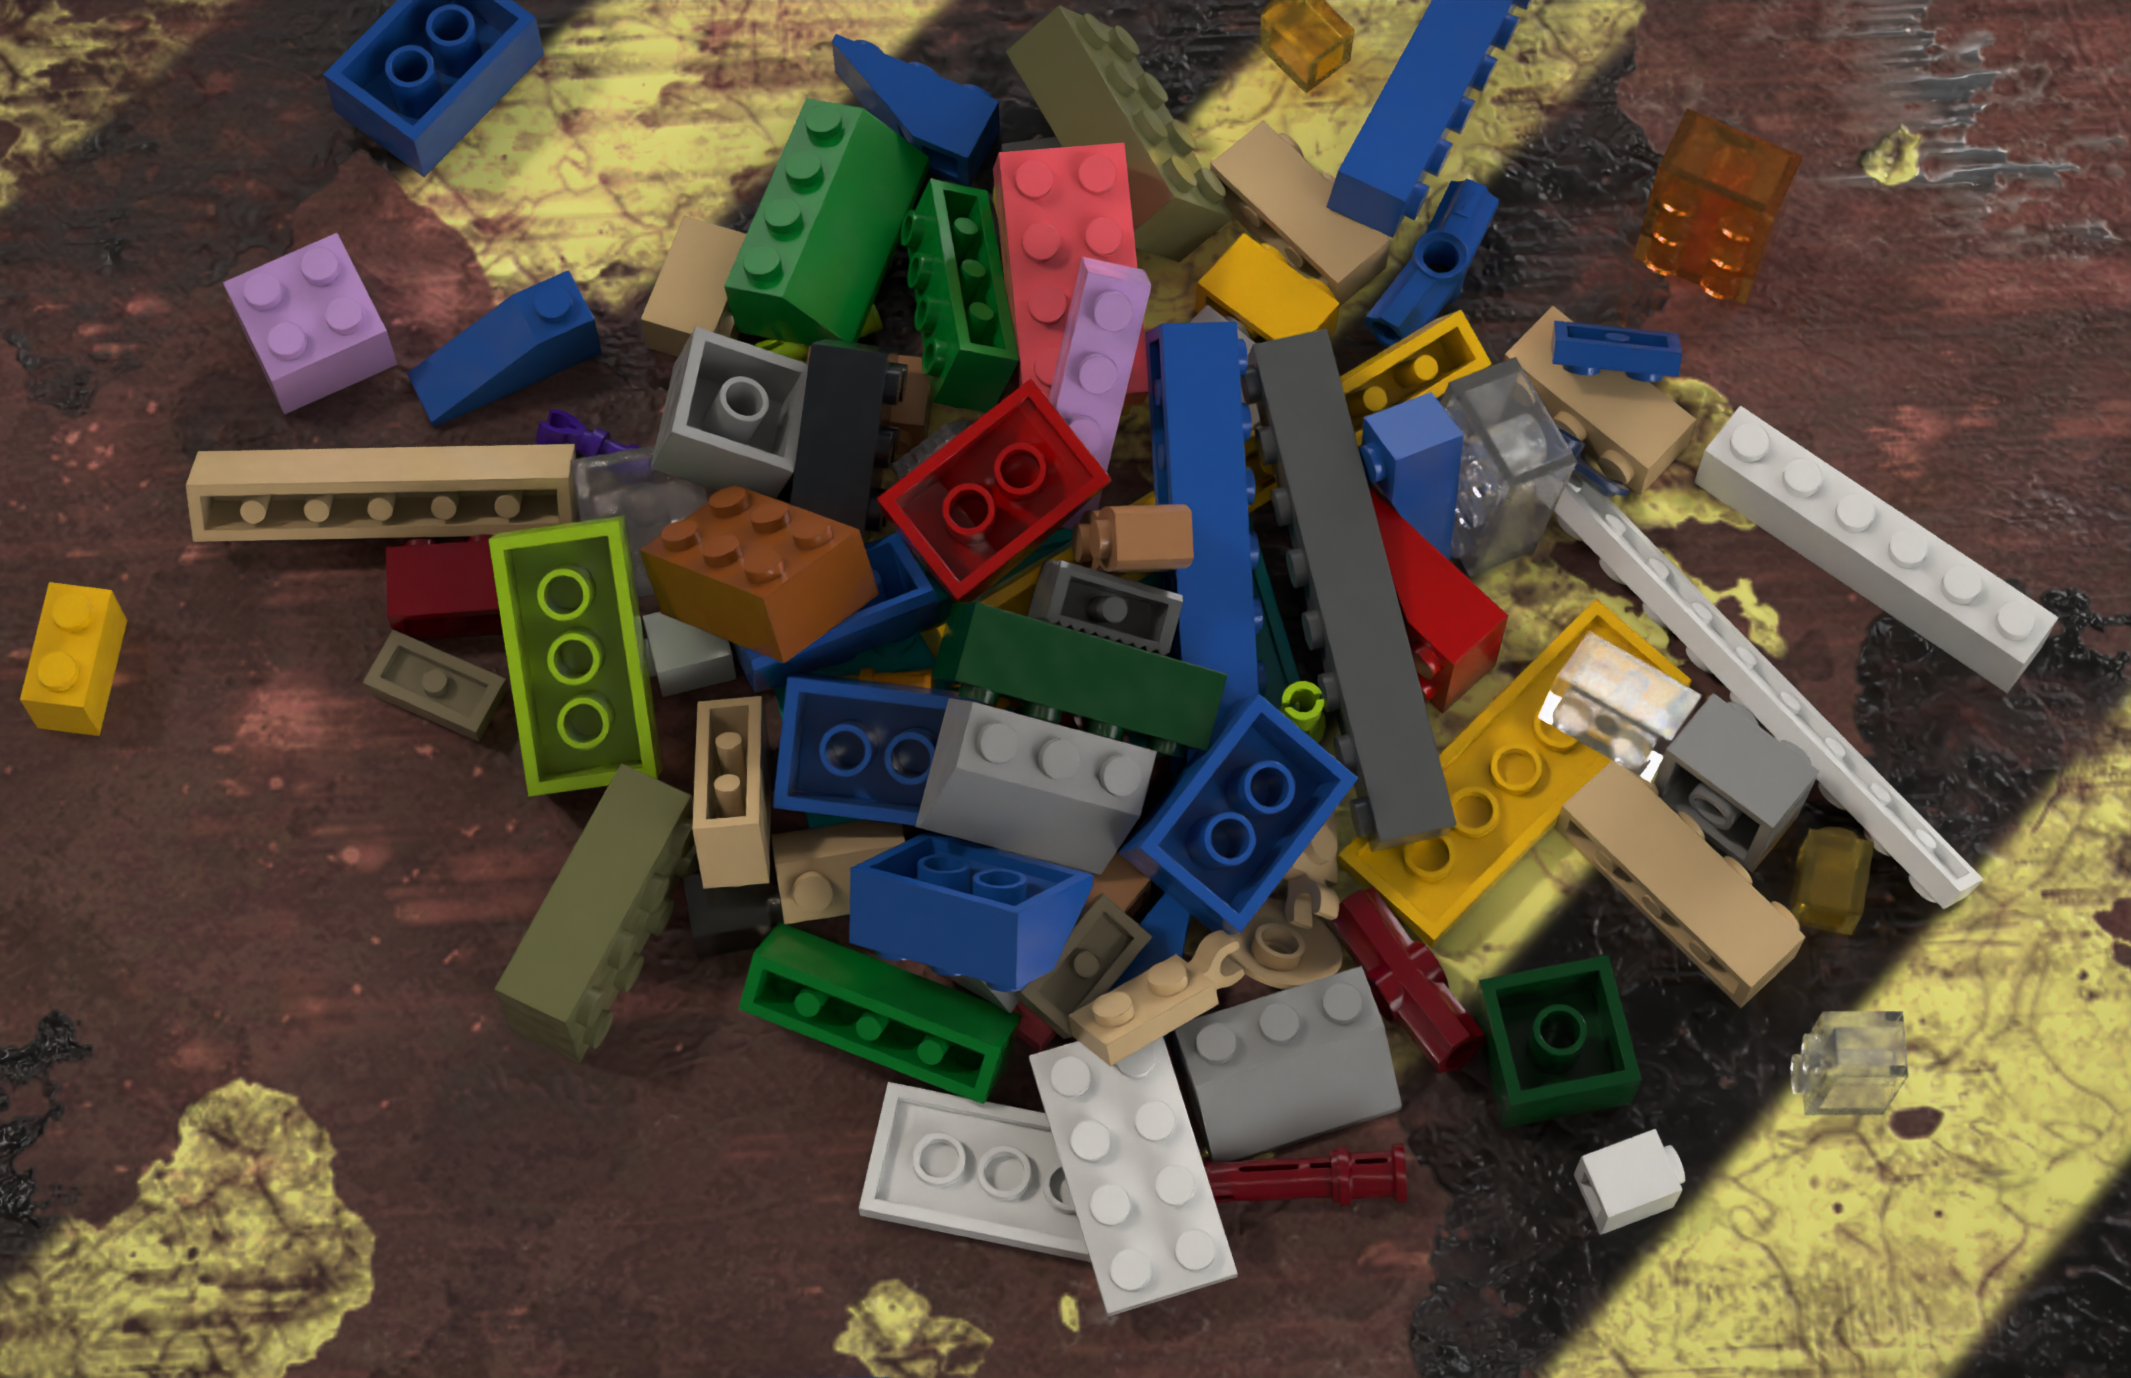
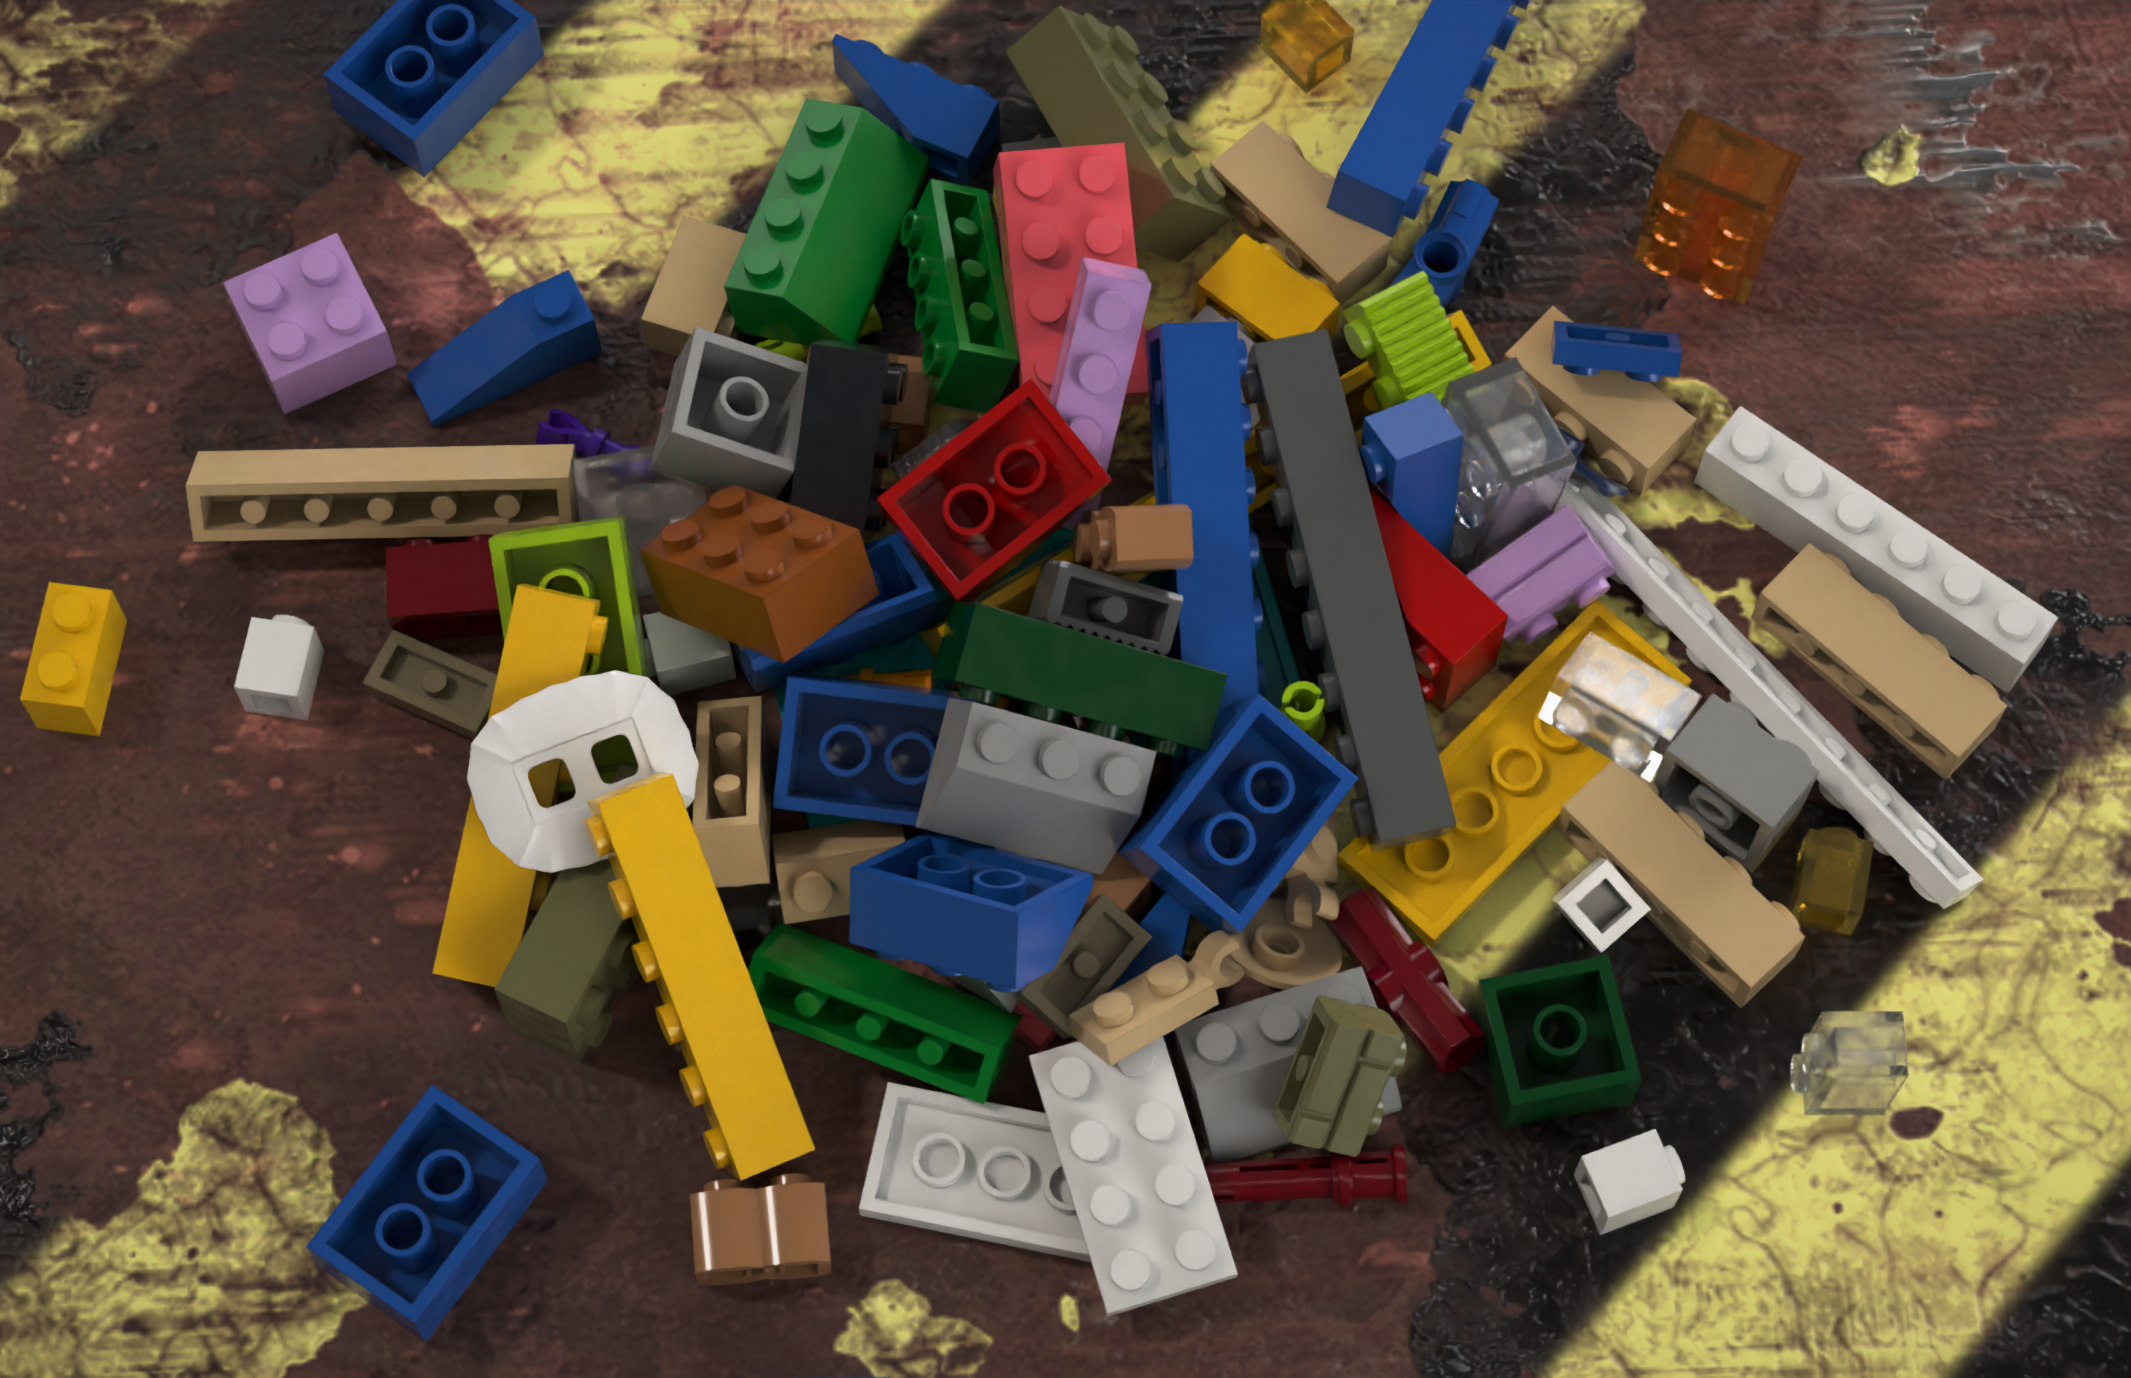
none -> white brick [234,615,324,721]
none -> blue brick [306,1085,548,1342]
none -> yellow brick [432,583,609,987]
none -> white piece [467,670,699,873]
none -> yellow brick [584,772,815,1180]
none -> medium nougat brick [690,1173,832,1286]
none -> olive brick [1272,995,1407,1157]
none -> lime brick [1343,271,1480,410]
none -> lavender brick [1466,504,1617,645]
none -> white brick [1550,857,1651,953]
none -> tan brick [1751,543,2008,781]

